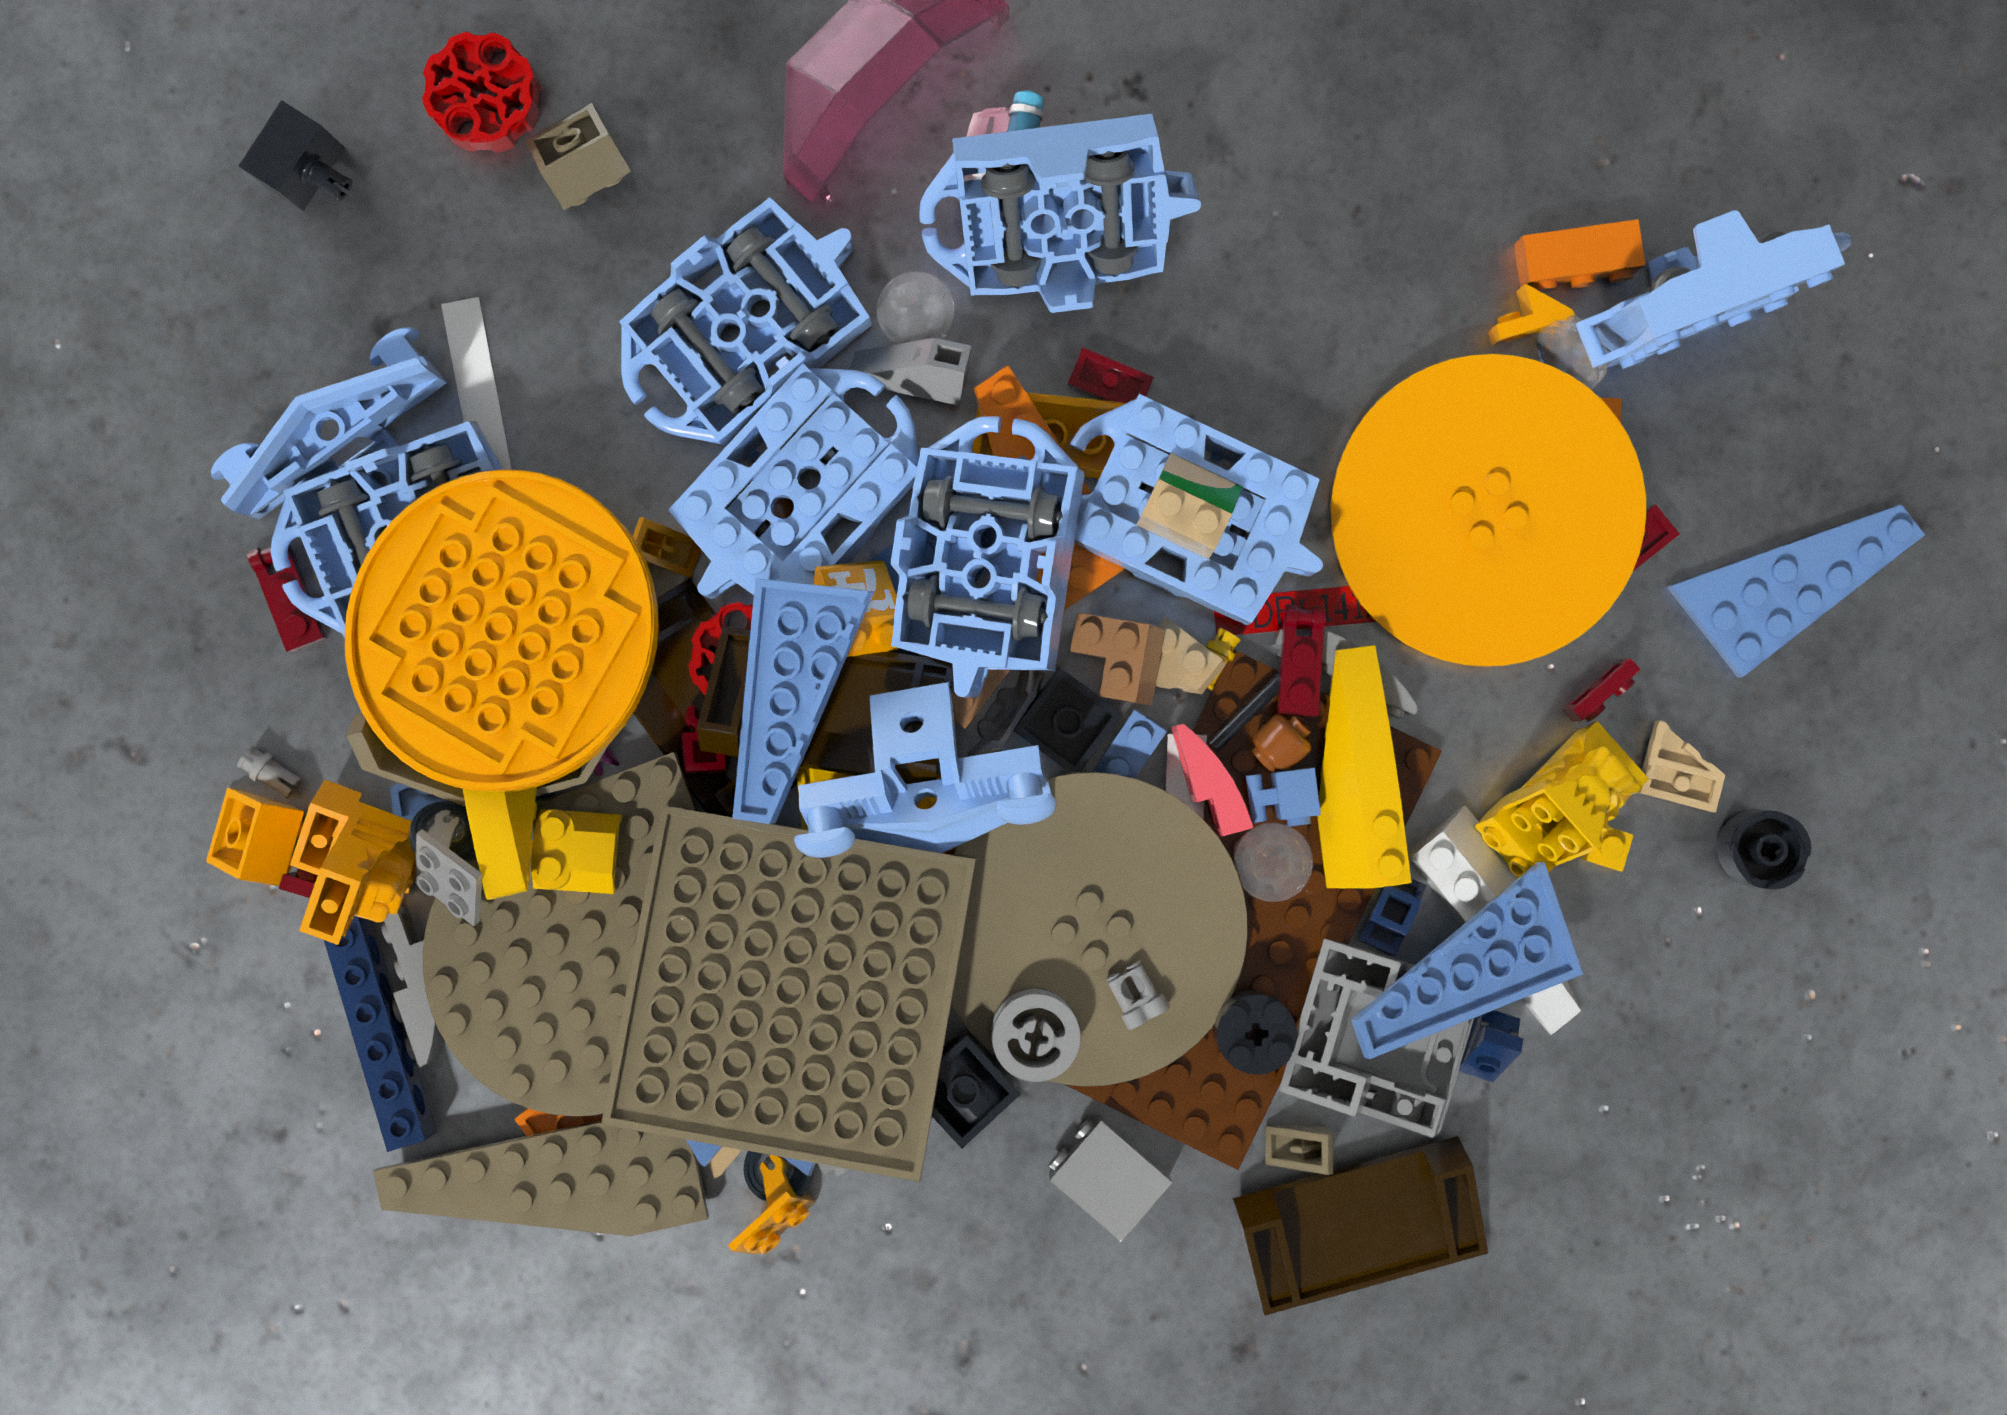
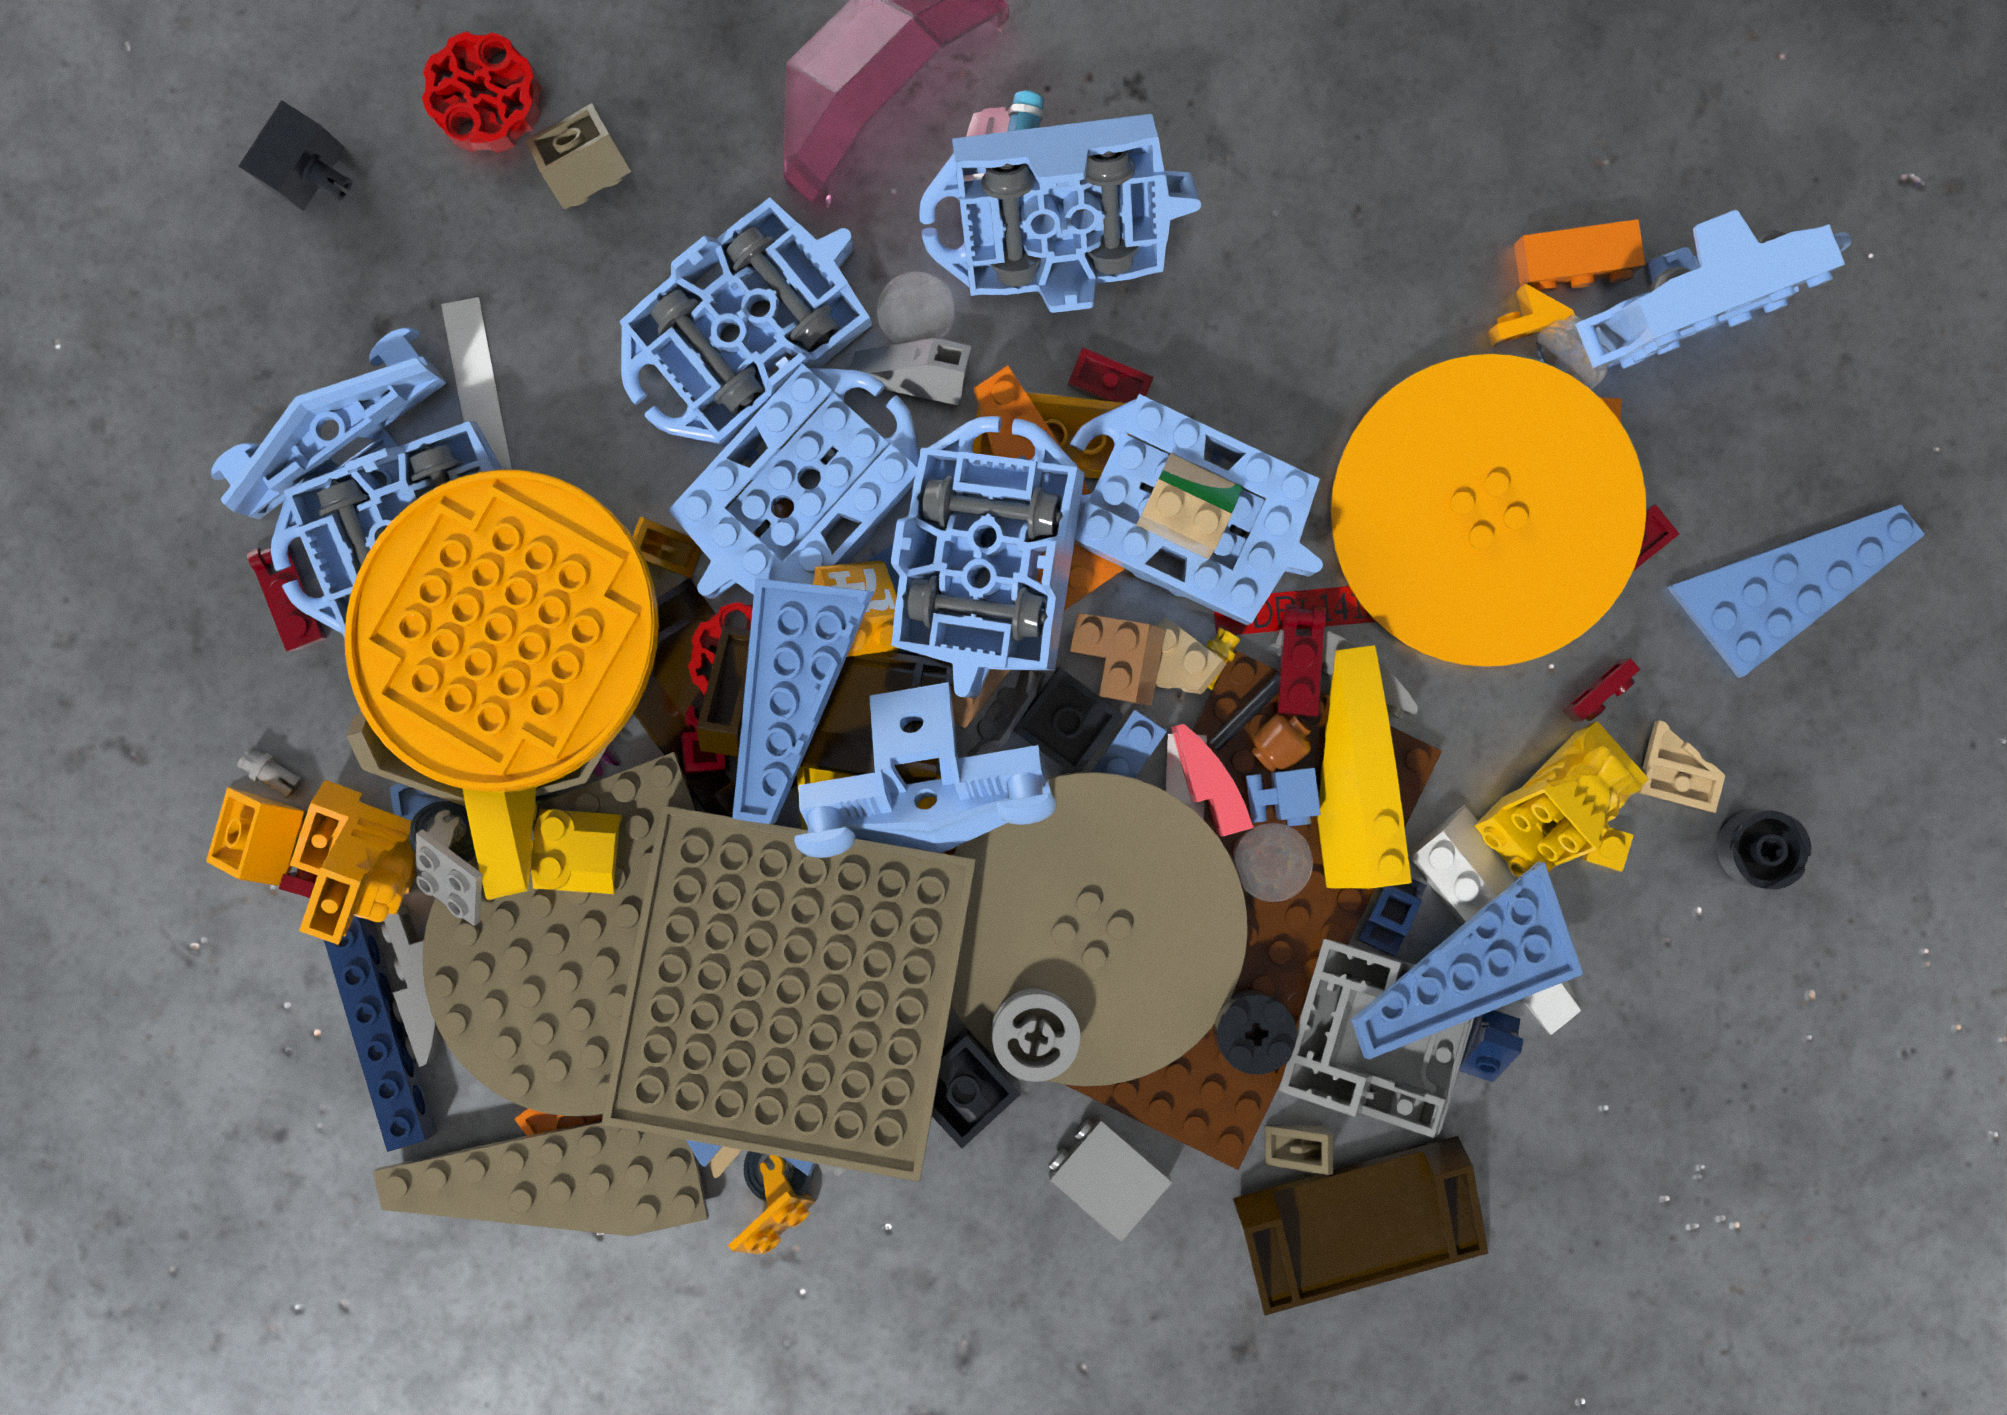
light grey piece [1106,960,1170,1030] -> none

